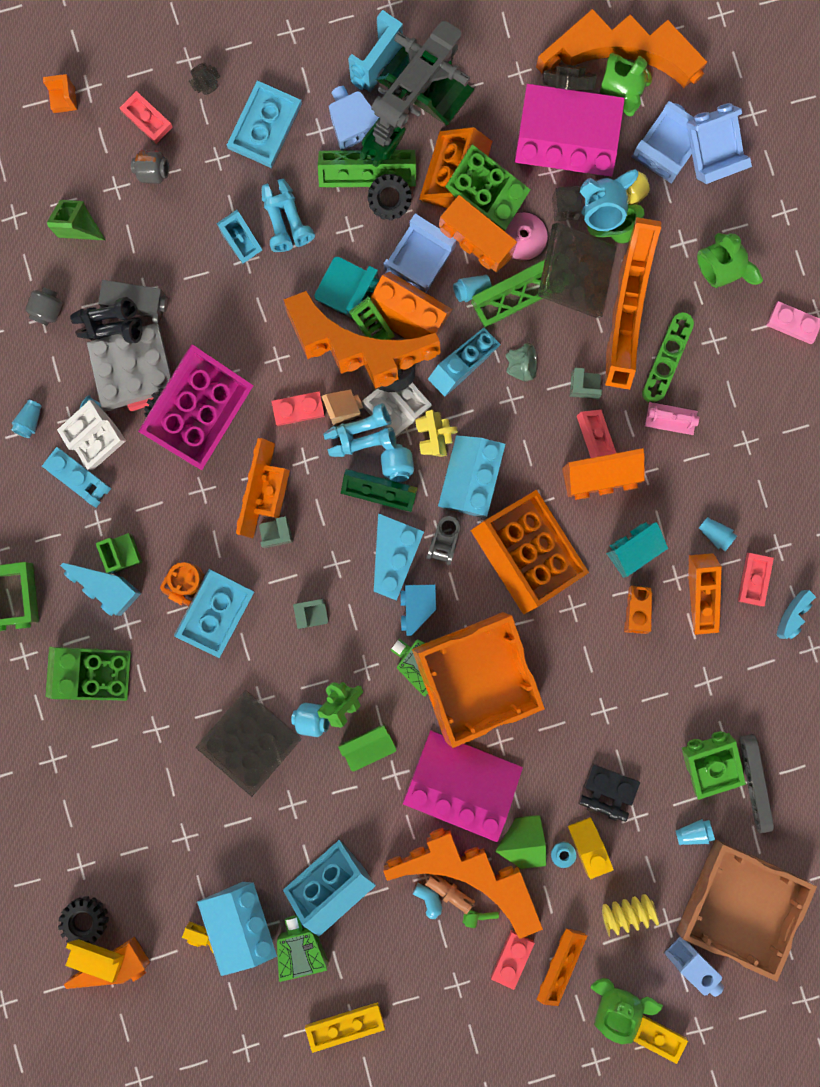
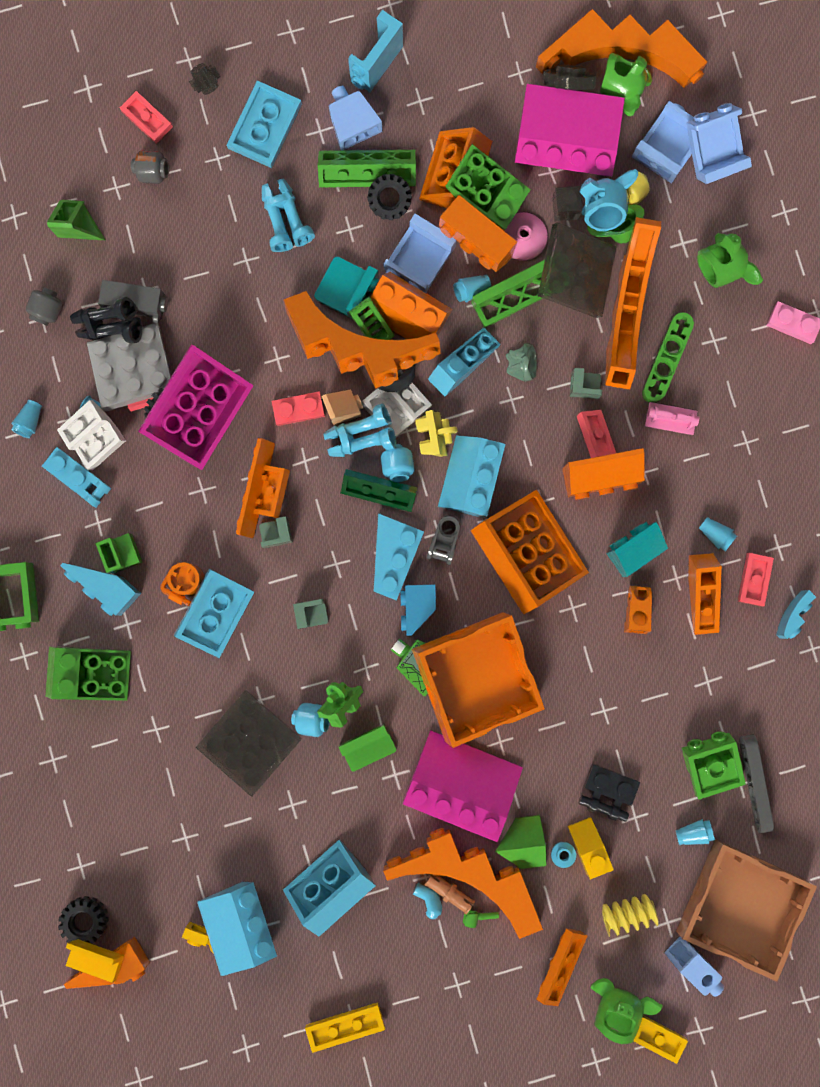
orange panel [43,74,77,113] -> none
medium azure slope [217,210,262,264] -> none
torso [277,915,329,982] -> none
piece [360,21,474,168] -> none
coral plate [490,930,535,990] -> none

